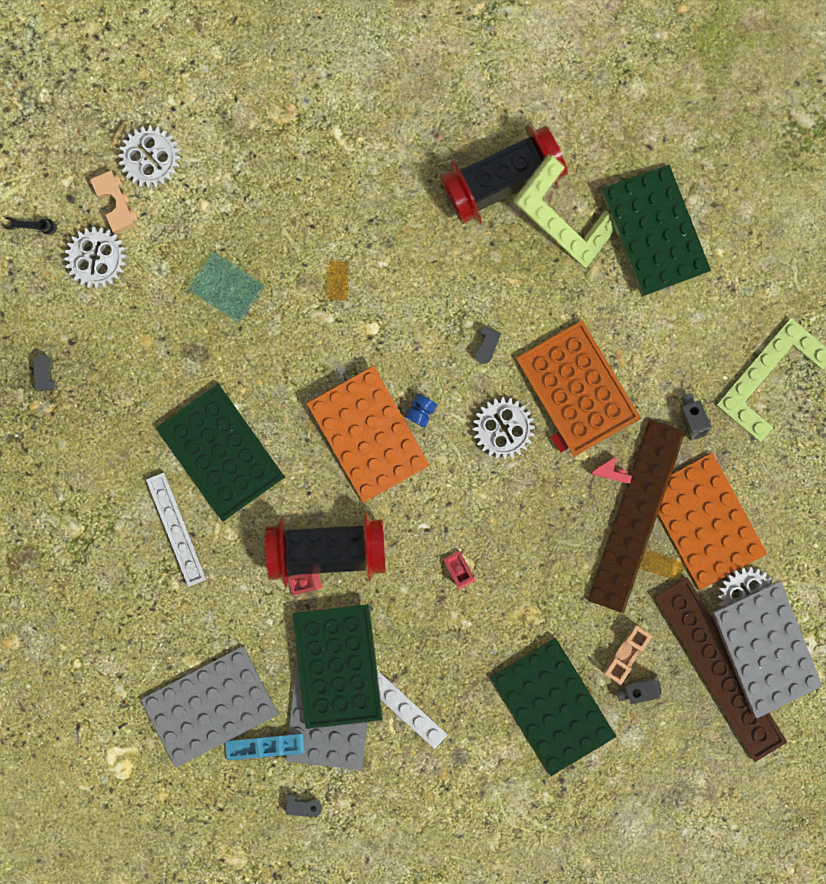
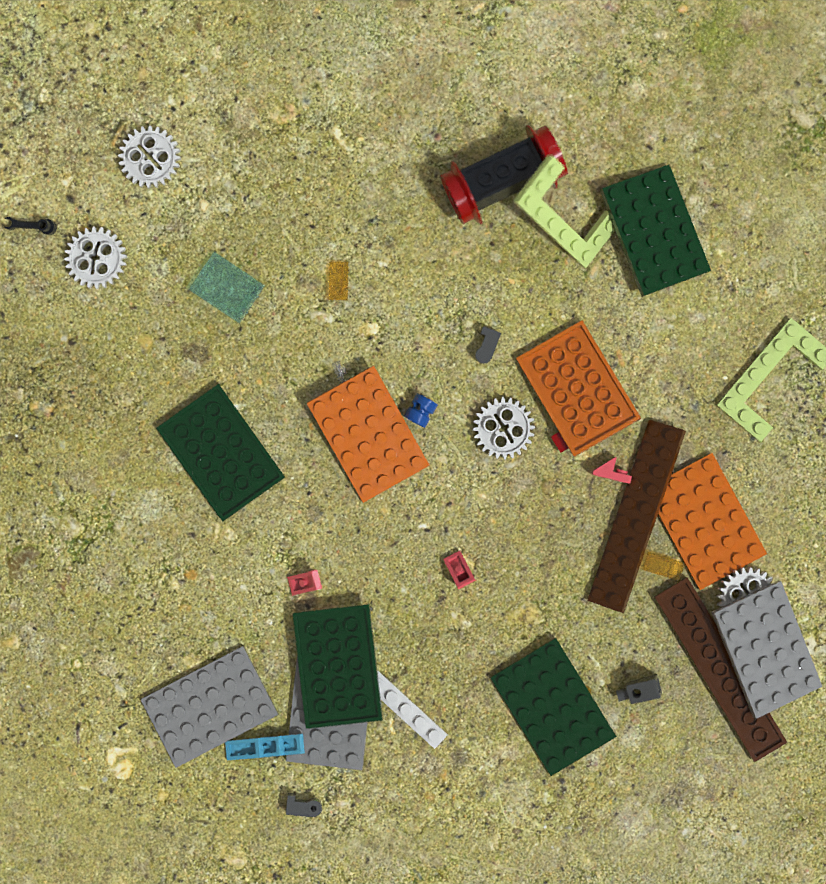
dark grey leg [34,354,58,391] -> none
light nougat arch [90,171,137,234] -> none
white plate [146,473,207,587] -> none
black brick [265,512,386,587] -> none
light nougat arch [603,624,653,685] -> none
dark grey torso [680,393,712,441] -> none

